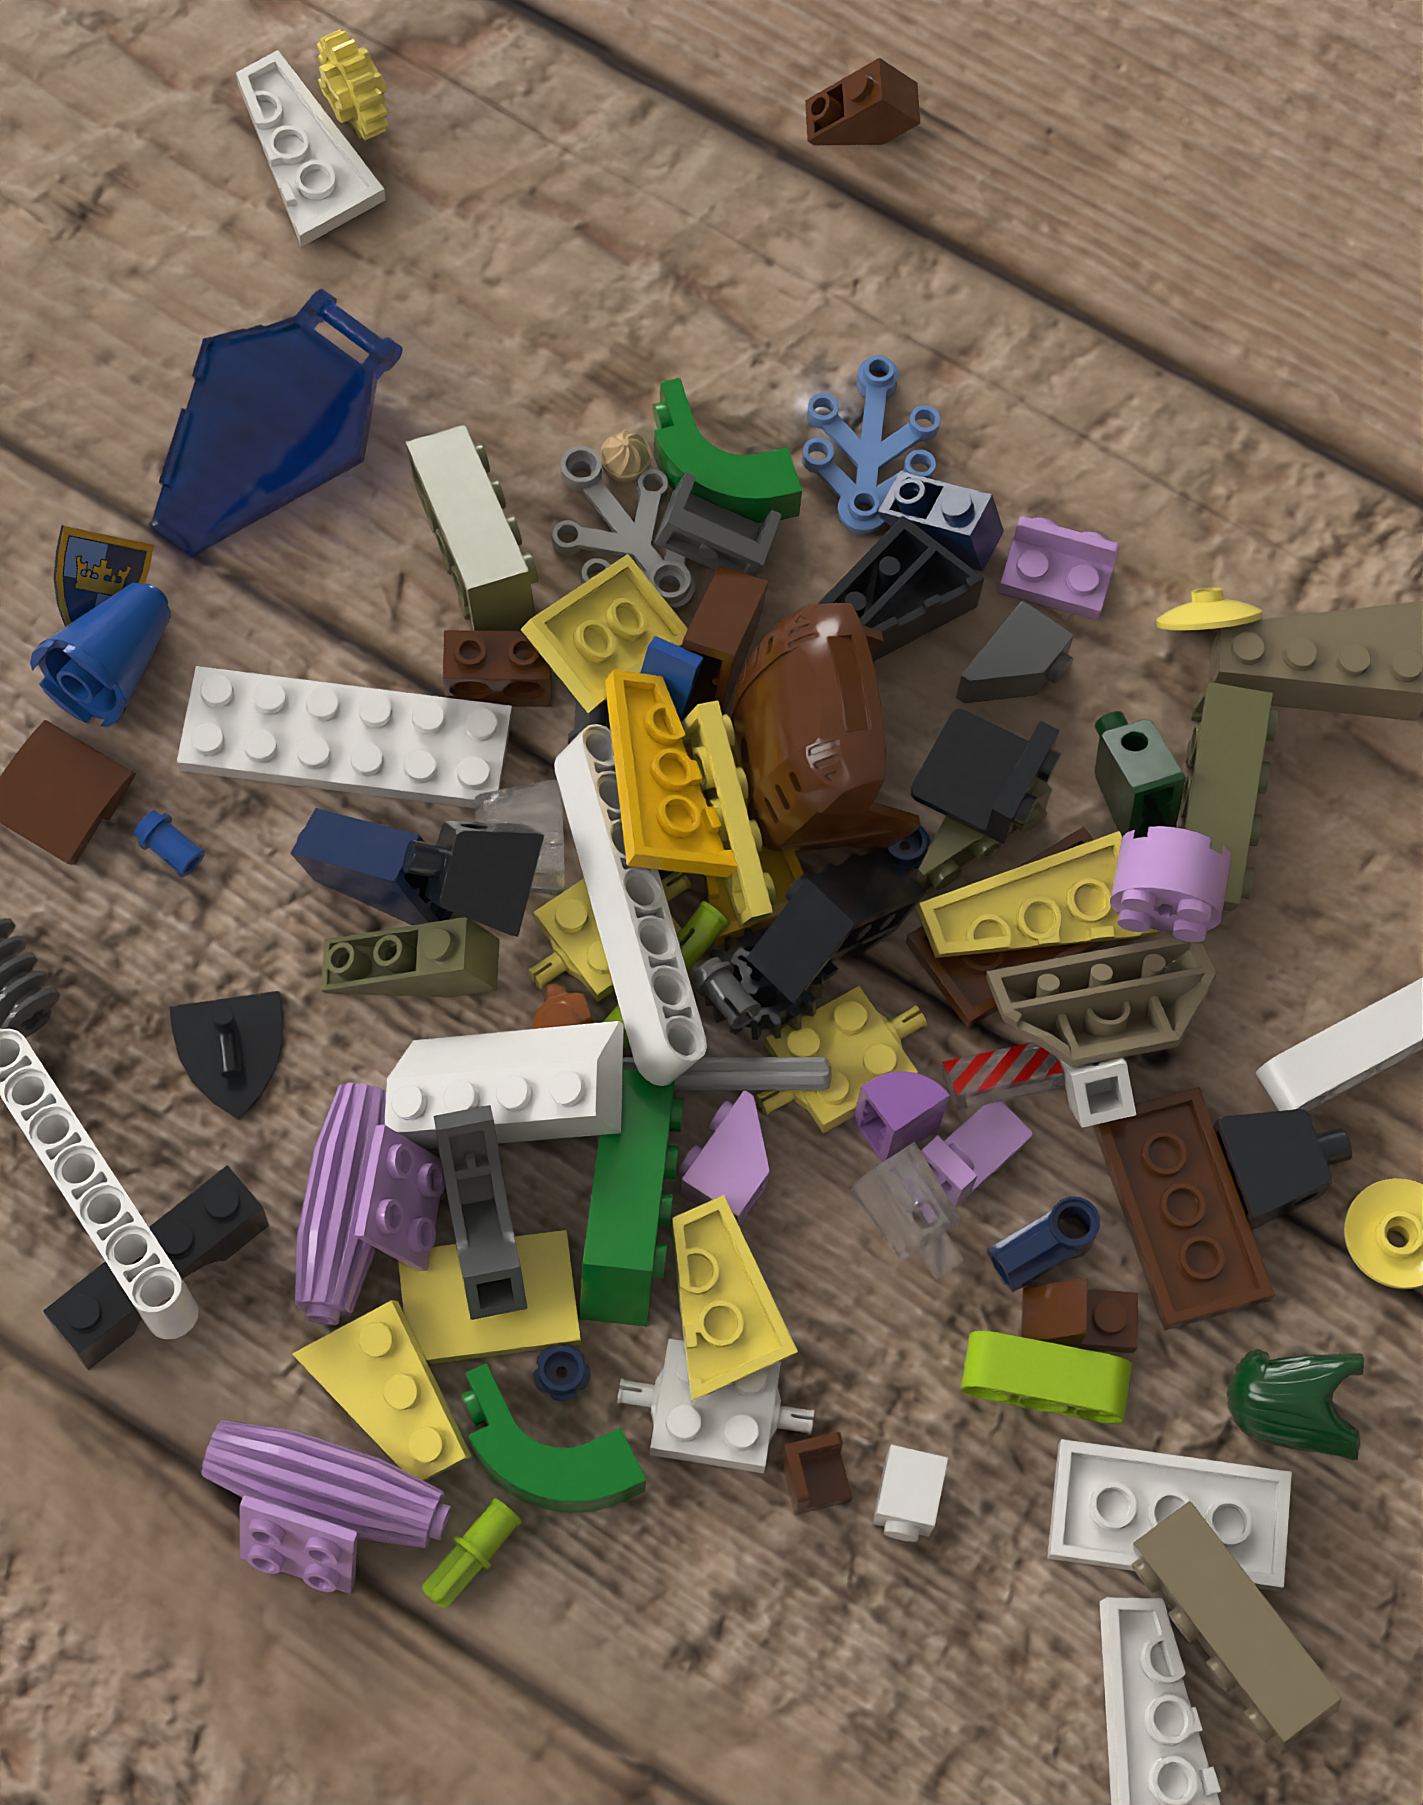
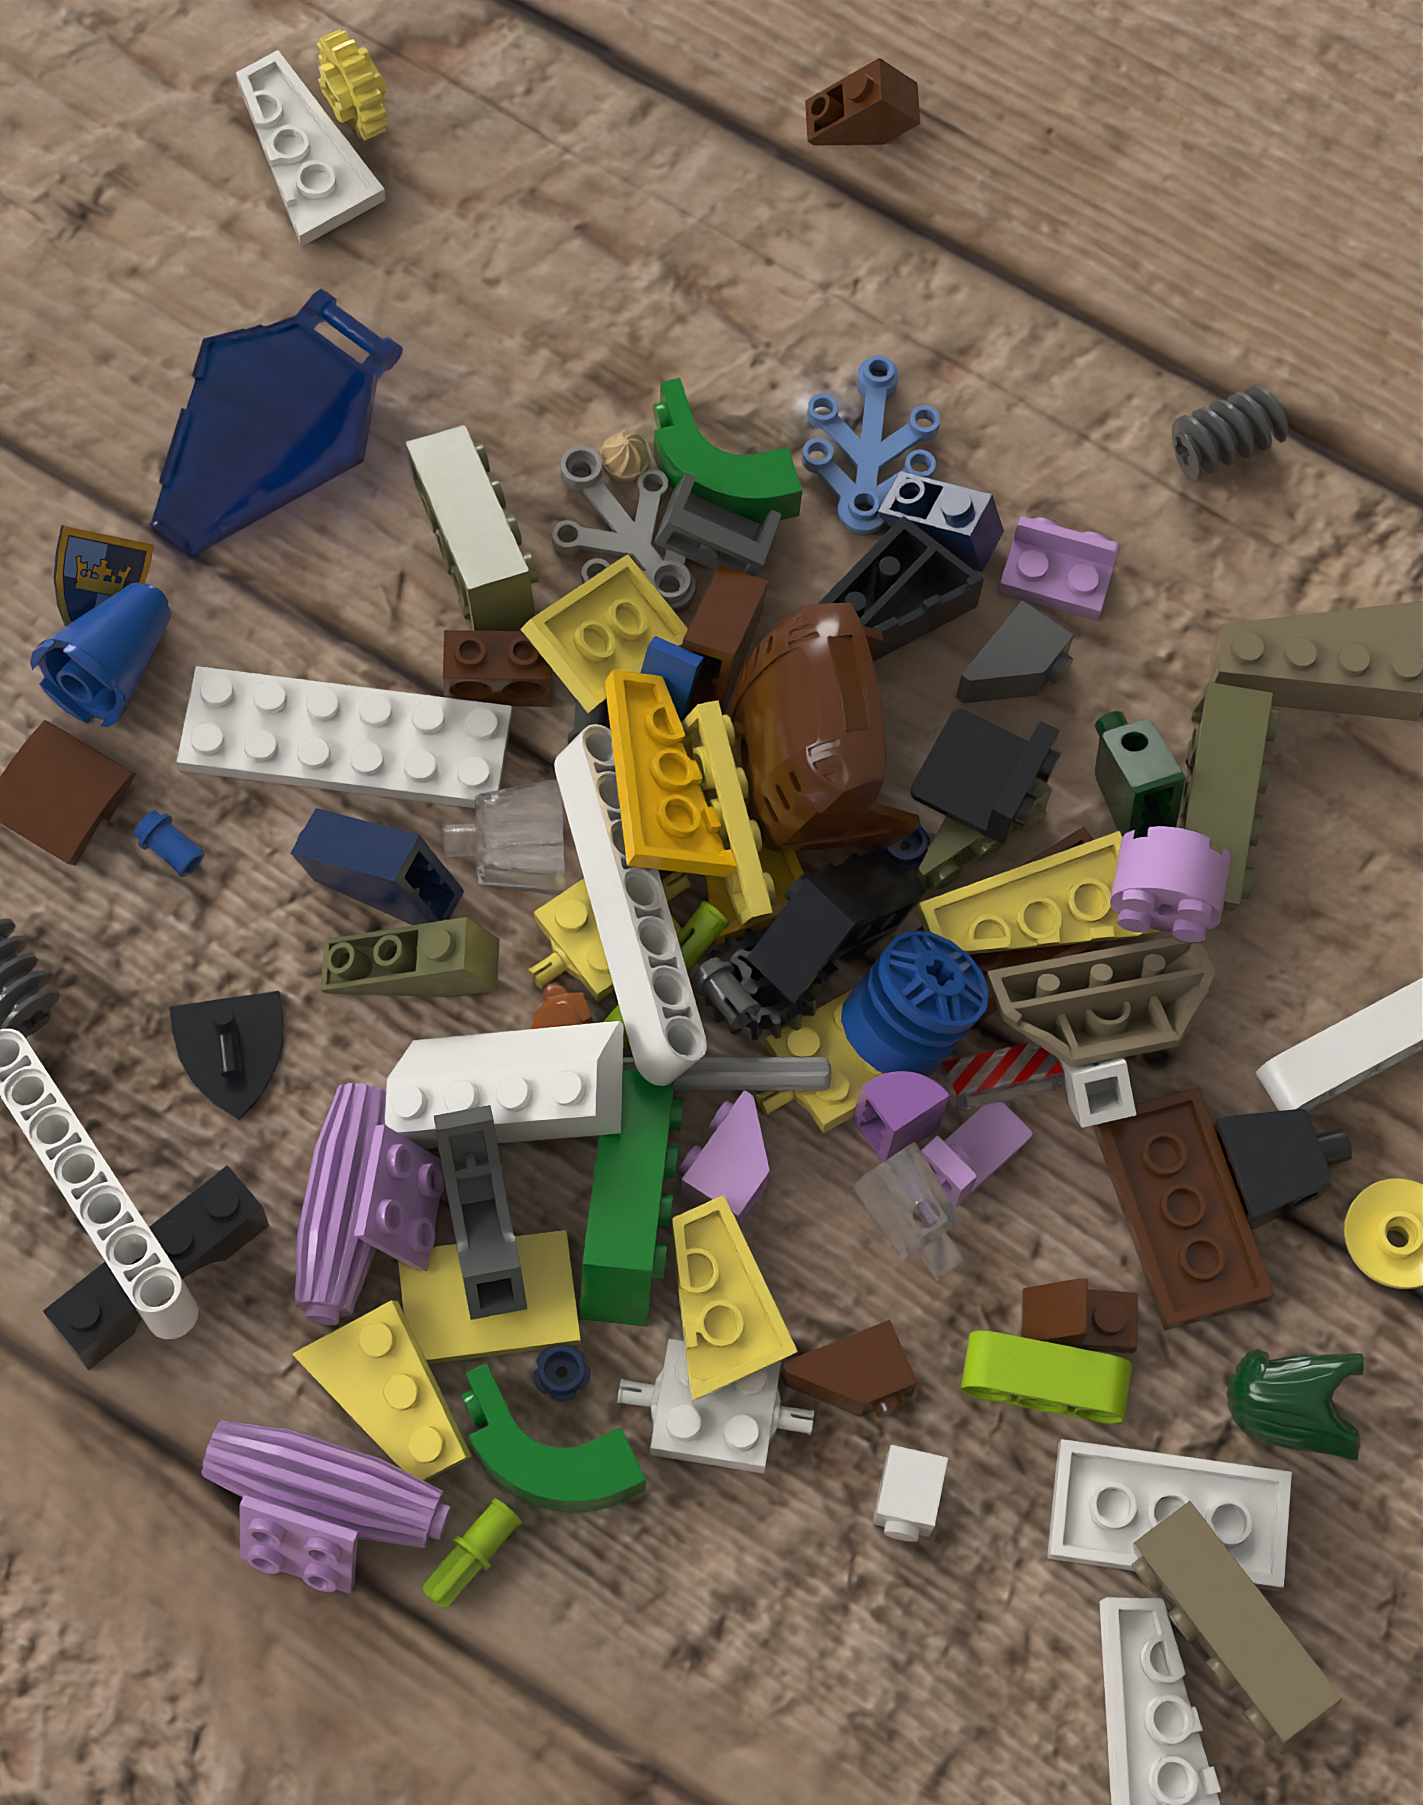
black torso [403,821,545,937] -> none
reddish brown panel [780,1432,852,1515] -> none
dark blue piece [987,1197,1100,1293] -> none
light yellow dish [1156,588,1262,630] -> none
none -> reddish brown slope [780,1320,917,1418]
none -> blue wheel [841,930,988,1077]
none -> dark grey piece [1172,384,1288,481]

